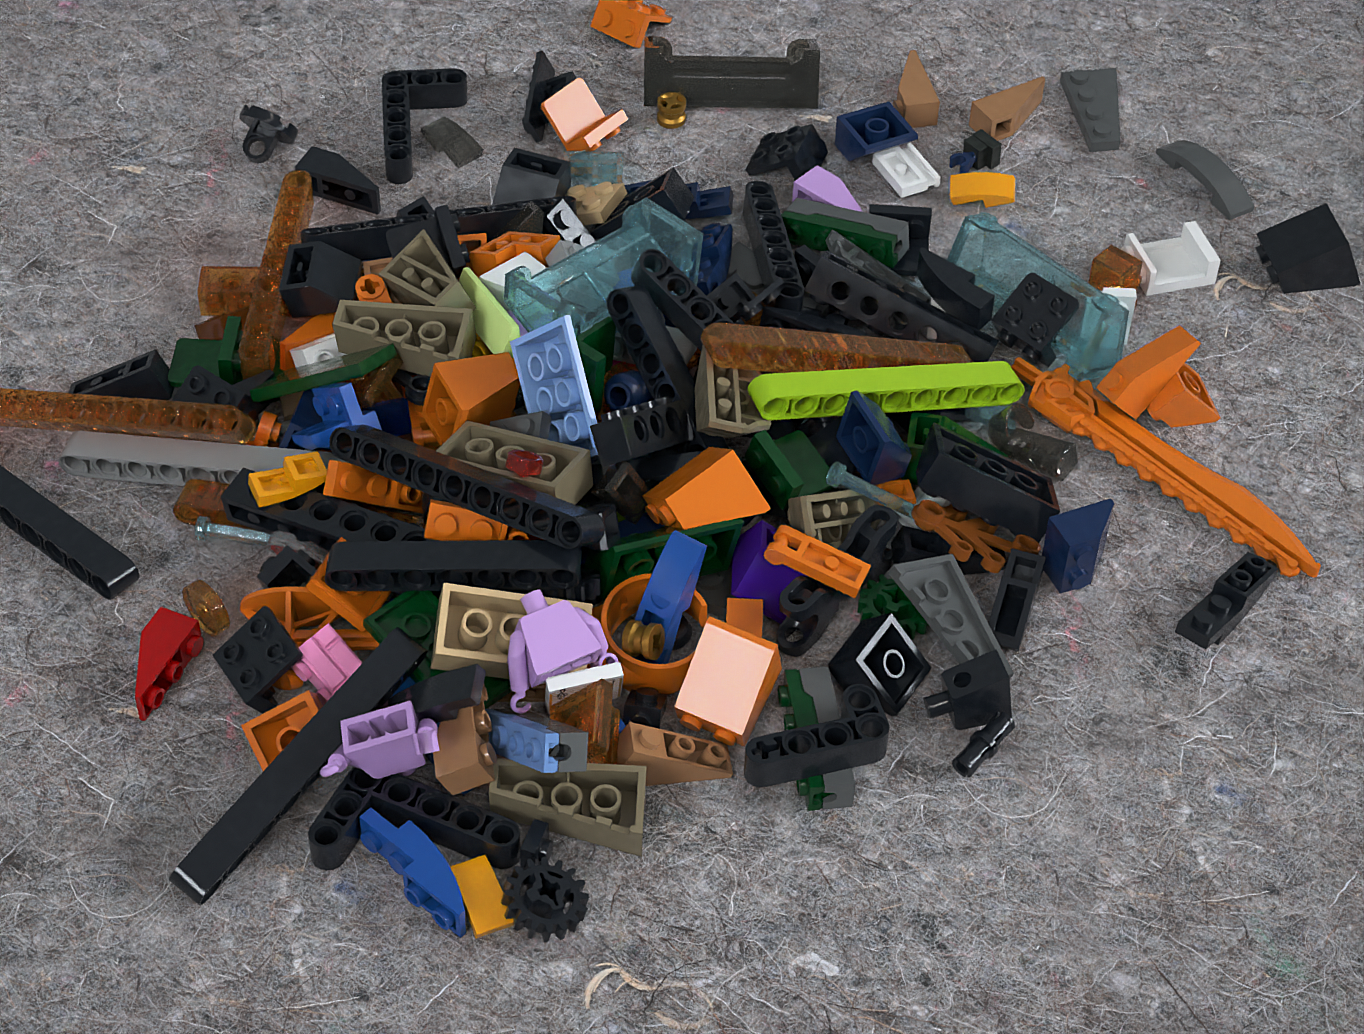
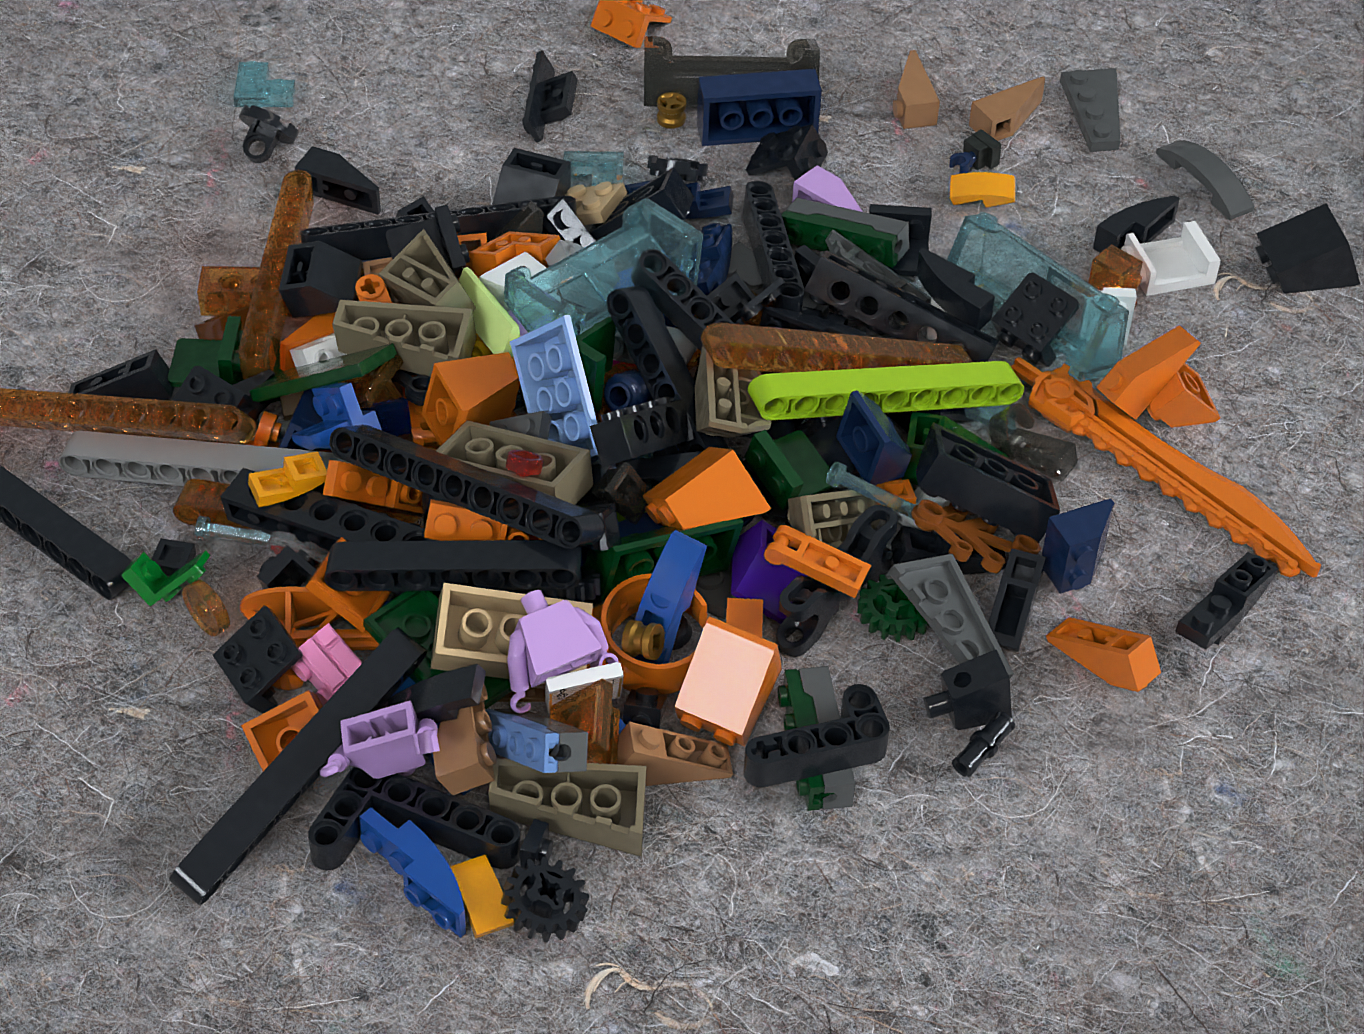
red slope [135,607,203,722] -> none
black beam [382,68,468,184] -> none
clear smoke slope [420,116,483,169] -> none
bracket [541,78,628,156] -> none
black slope [827,613,932,716] -> none
dark blue slope [835,101,918,161] -> none
white plate [872,143,940,198] -> none
none -> green bracket [121,550,211,607]
none -> black plate [151,538,196,576]
none -> clear light blue plate [233,61,296,107]
none -> black plate [647,155,708,182]
none -> dark blue brick [697,69,822,146]
none -> orange slope [1046,617,1161,692]
none -> black slope [1093,196,1180,260]

